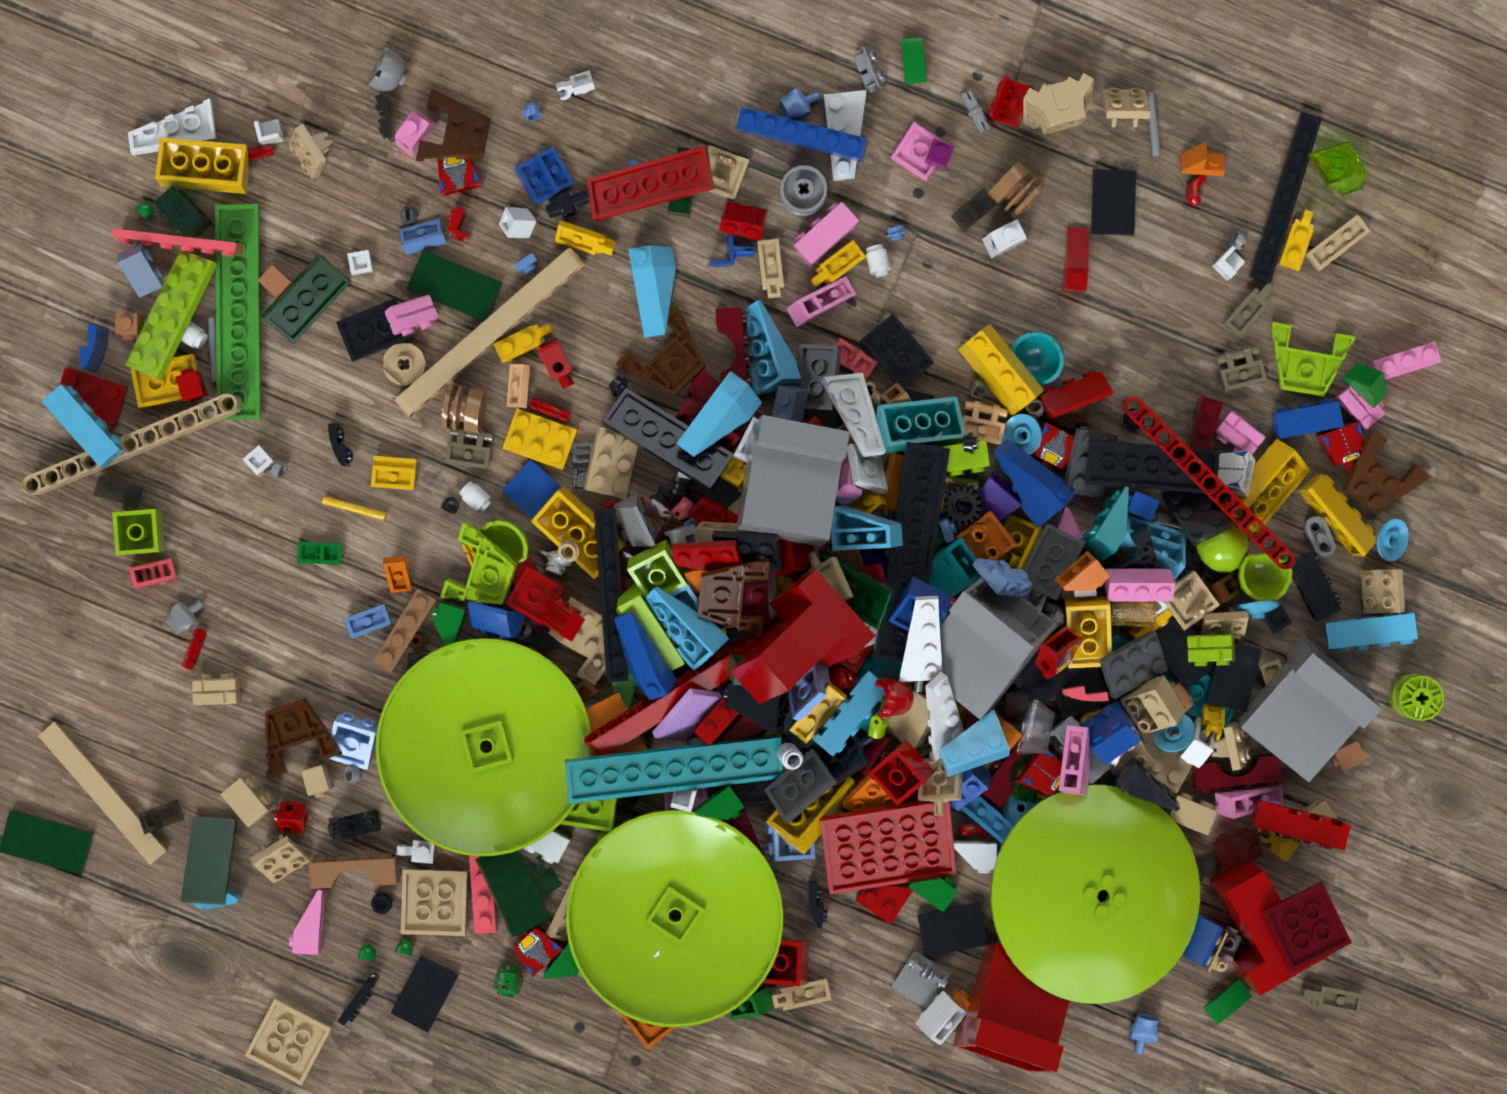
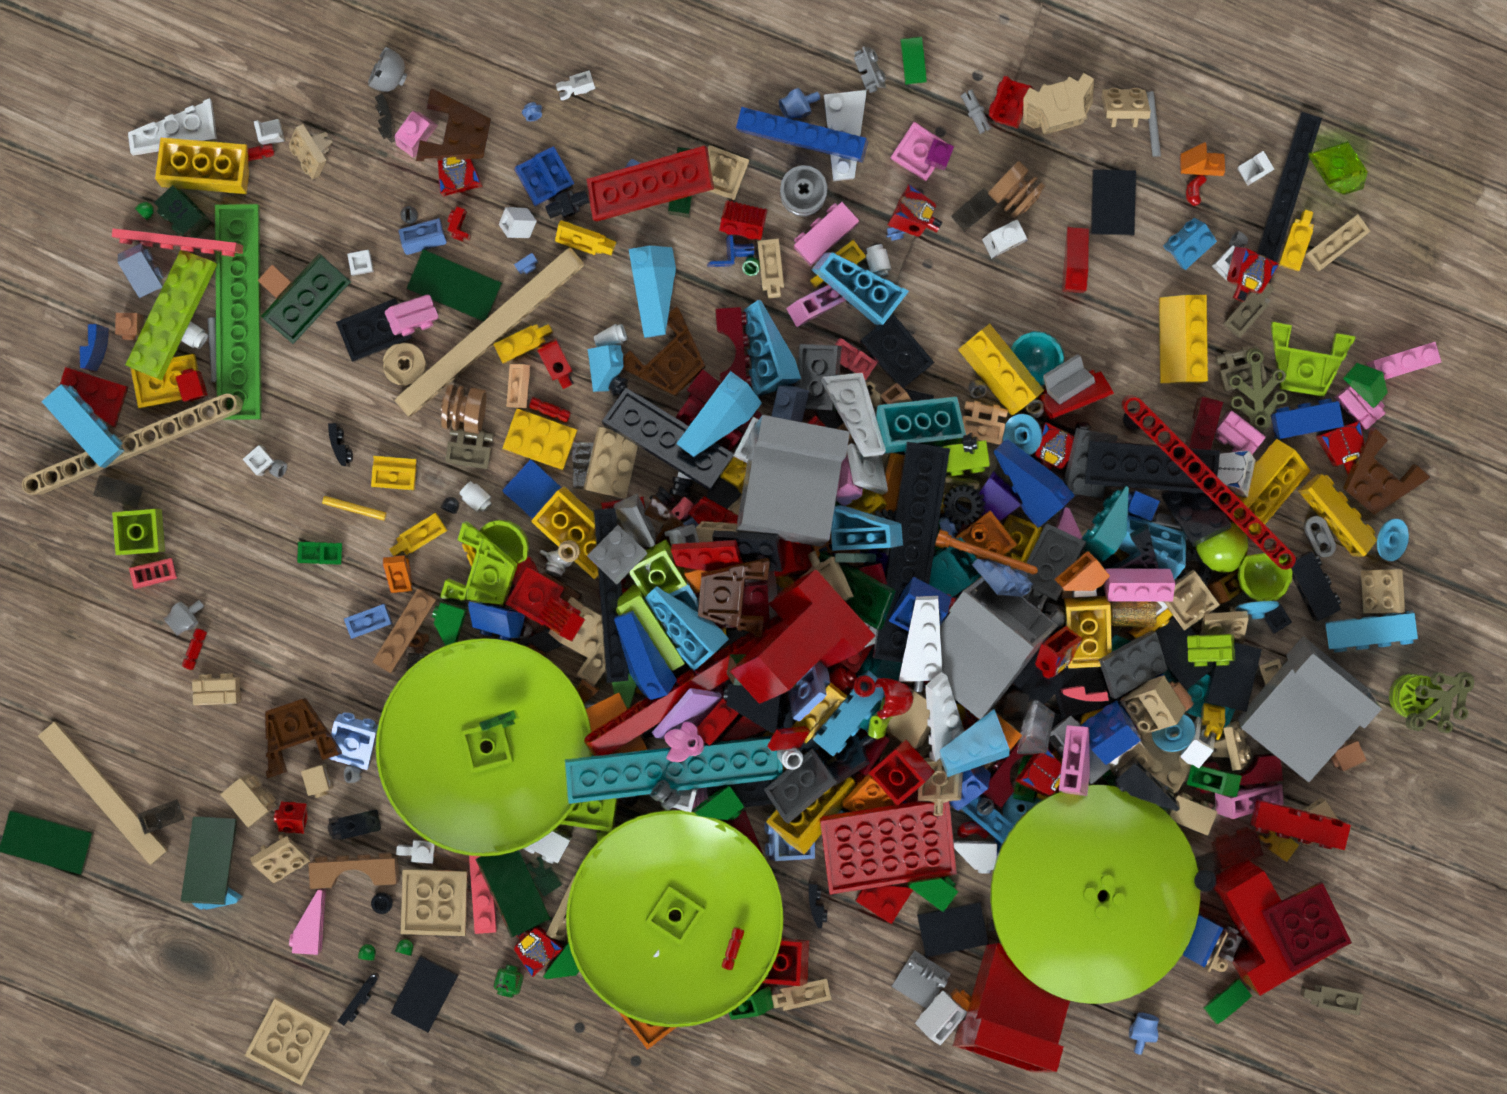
none -> yellow hinge [389,513,448,556]
none -> clear green plate [479,710,519,731]
none -> light grey plate [587,525,647,584]
none -> medium azure slope [588,345,624,392]
none -> white cone [594,324,627,347]
none -> dark grey wheel [650,780,681,810]
none -> bright pink plate [664,722,704,762]
none -> red axle [722,927,744,970]
none -> green hinge [742,257,760,276]
none -> red tile [767,726,810,751]
none -> medium azure wedge [812,252,909,325]
none -> sand green tile [835,553,876,562]
none -> red plate [853,675,876,698]
none -> red torso [888,185,943,237]
none -> orange piece [935,529,1038,575]
none -> dark grey hinge [977,798,994,815]
none -> light grey panel [1043,354,1095,405]
none -> yellow slope [1159,295,1208,384]
none -> dark azure bracket [1163,218,1217,270]
none -> green slope [1187,764,1242,797]
none -> black plate [1194,870,1217,892]
none -> torso [1227,247,1279,302]
none -> olive plant [1228,347,1287,431]
none -> white panel [1238,151,1274,186]
none -> olive plant [1405,672,1474,733]

